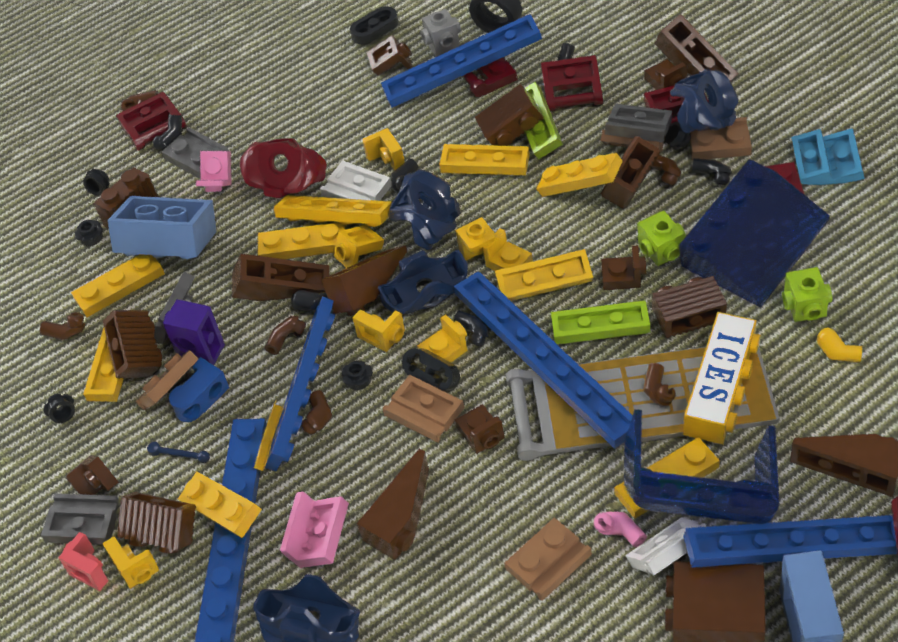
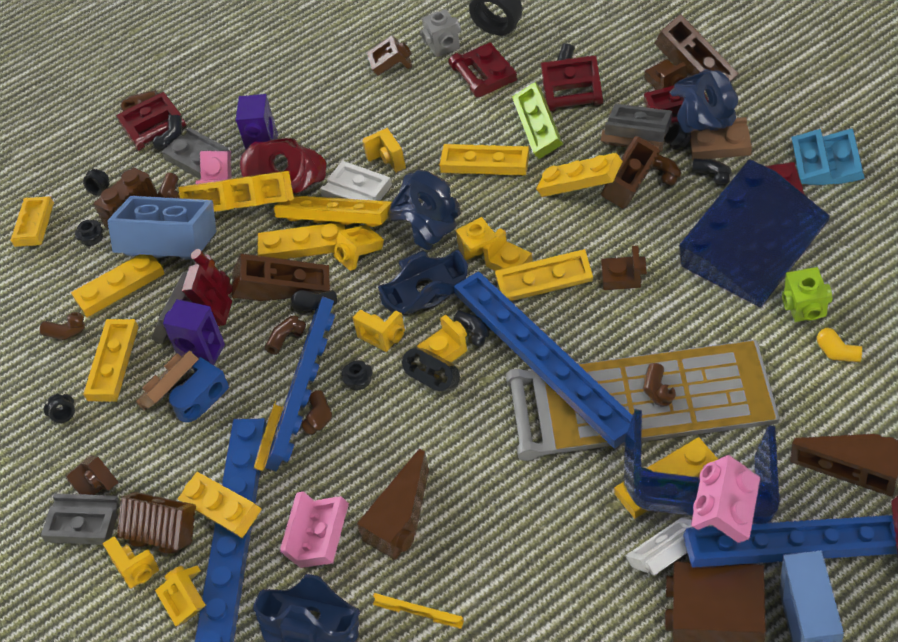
coral bracket [58,532,109,591] -> none
reddish brown brick [102,310,162,379] -> none
dark blue hinge [147,442,210,463] -> none
reddish brown slope [321,245,408,316] -> none
black plate [350,6,399,45] -> none
blue plate [381,14,542,108] -> none
medium nougat plate [383,375,464,443] -> none
black arm [391,158,419,193] -> none
reddish brown bracket [455,404,505,454] -> none
reddish brown brick [475,84,544,146] -> none
medium nougat plate [504,518,592,601] -> none
lime plate [551,300,651,345] -> none
bright pink arm [594,512,647,548] -> none
lime brick [637,210,686,266] -> none
reddish brown brick [652,276,727,338] -> none
brick [683,312,761,445] -> none
none -> yellow plate [11,196,54,247]
none -> yellow bracket [155,565,206,626]
none -> reddish brown arm [158,173,180,198]
none -> yellow slope [178,171,294,212]
none -> dark red plate [182,249,232,326]
none -> dark purple brick [236,94,278,158]
none -> yellow piece [373,593,464,629]
none -> bright pink bracket [691,455,760,543]

